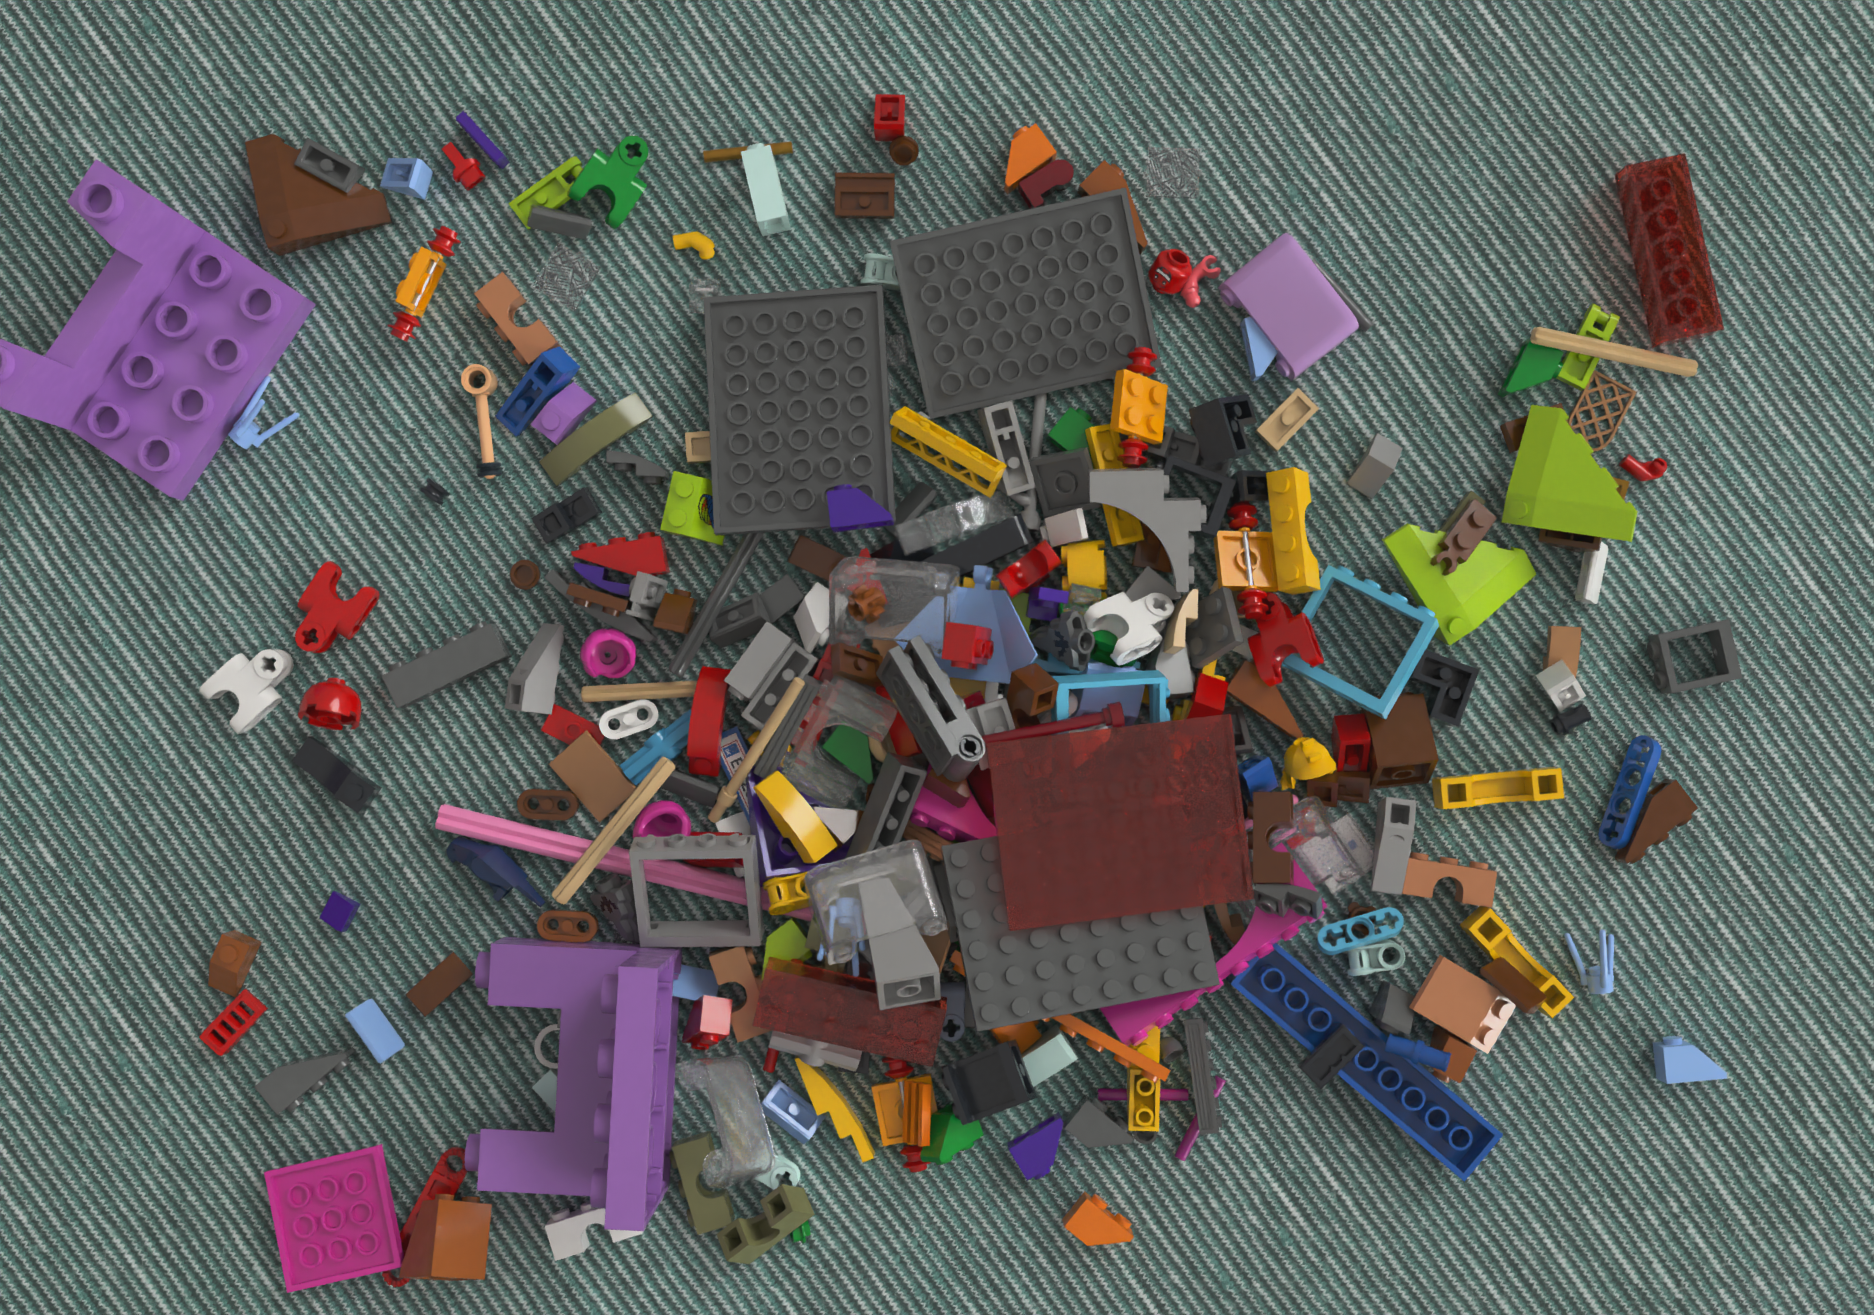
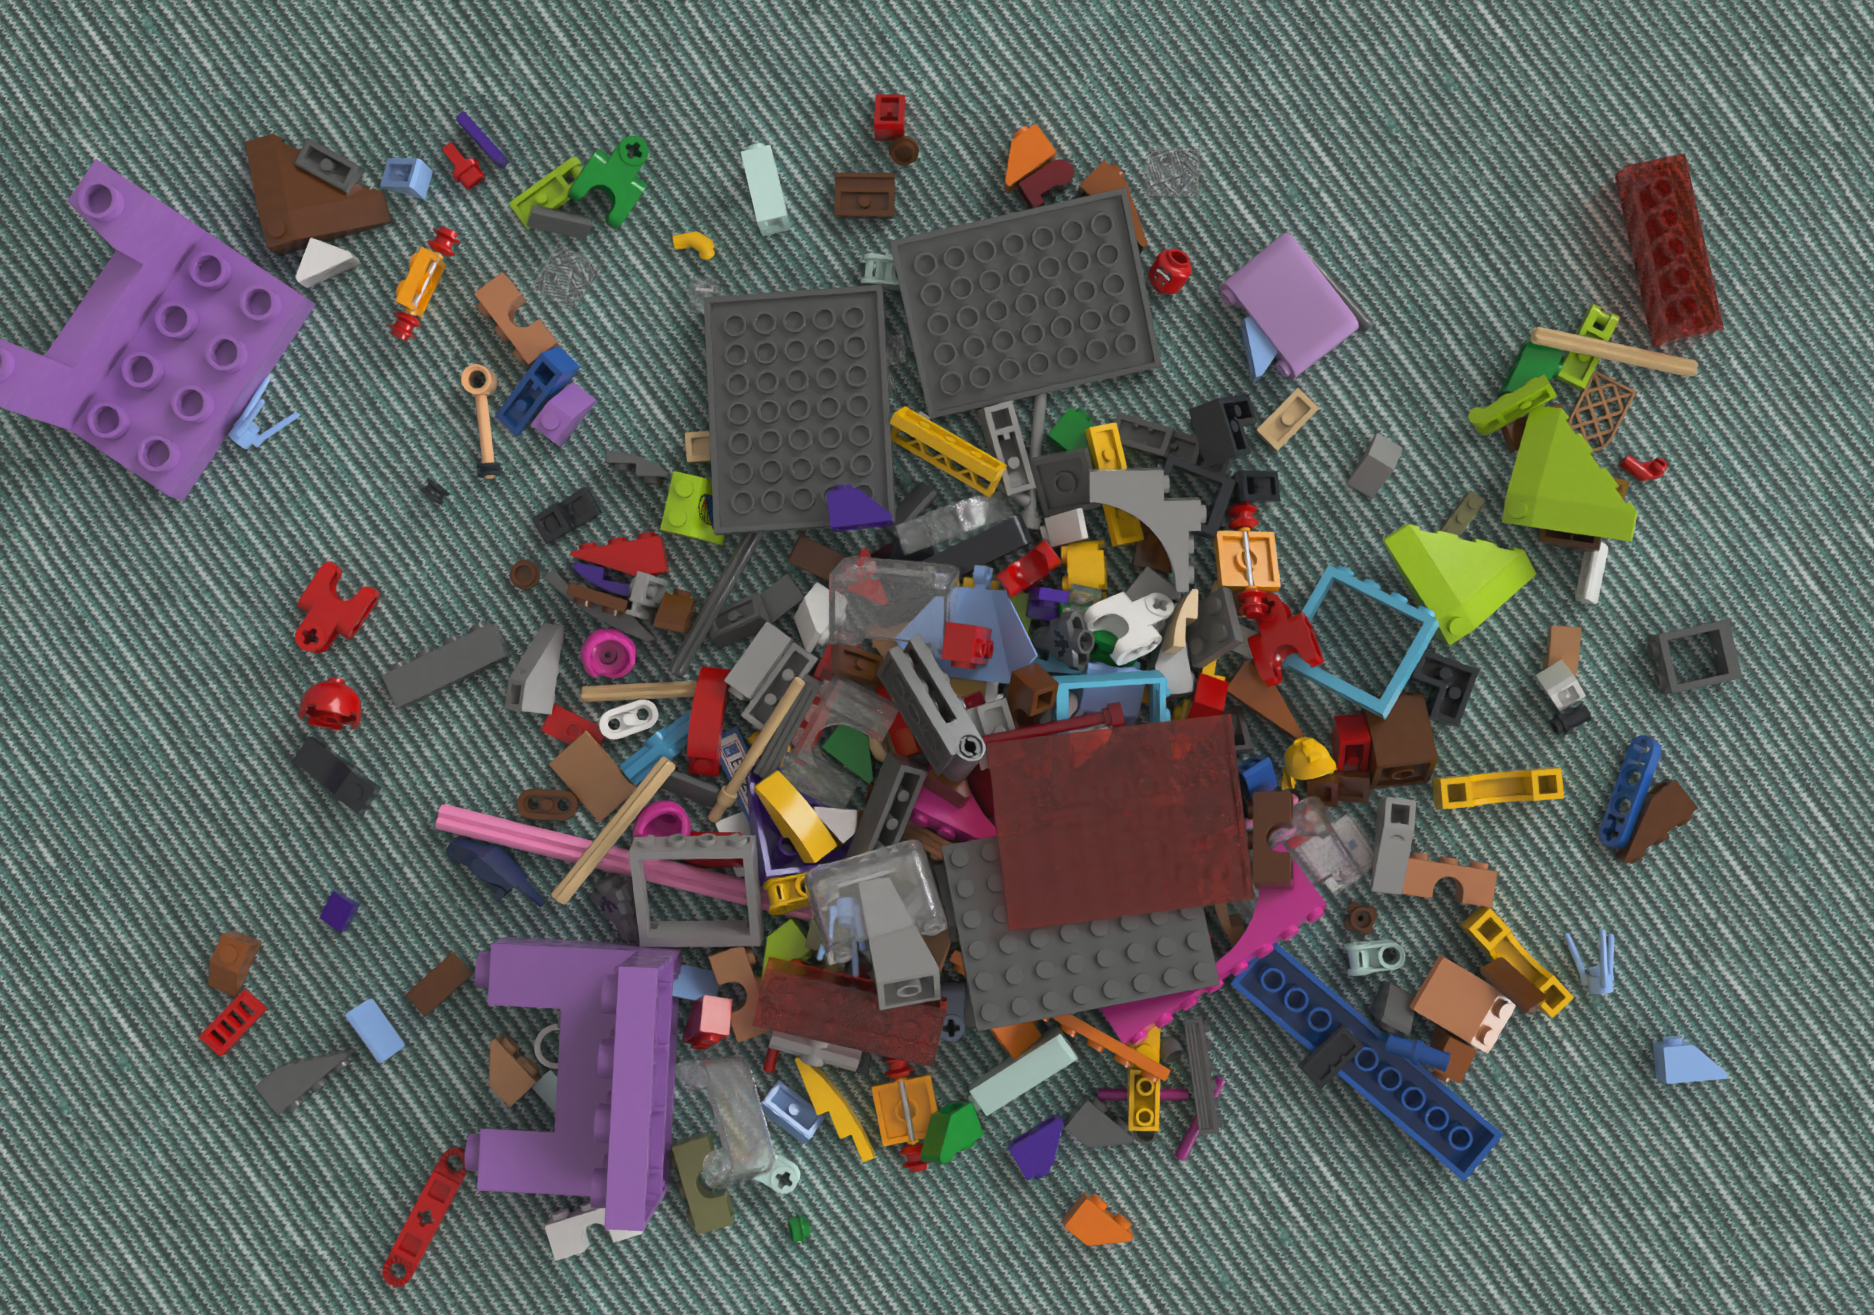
white piece [199,649,294,734] -> none
dark pink plate [264,1144,404,1293] -> none
dark orange slope [399,1194,492,1281] -> none
dark orange plate [537,909,599,942] -> none
olive slope [539,392,653,486] -> none
pearl gold bar [703,141,793,163] -> none
olive arch [716,1184,815,1264] -> none
dark orange gear [848,584,885,624] -> none
orange tile [903,1080,932,1147] -> none
black panel [942,1039,1037,1125] -> none
light orange plate [1110,347,1168,468] -> none
coral piece [1180,255,1221,308] -> none
dark grey slope [1254,884,1323,919] -> none
yellow arch [1266,467,1321,595] -> none
medium azure beam [1317,907,1404,955] -> none
reddish brown plate [1430,499,1497,576] -> none
none -> white slope [295,237,361,288]
none -> medium nougat slope [489,1034,542,1107]
none -> lime plate [1468,374,1557,436]

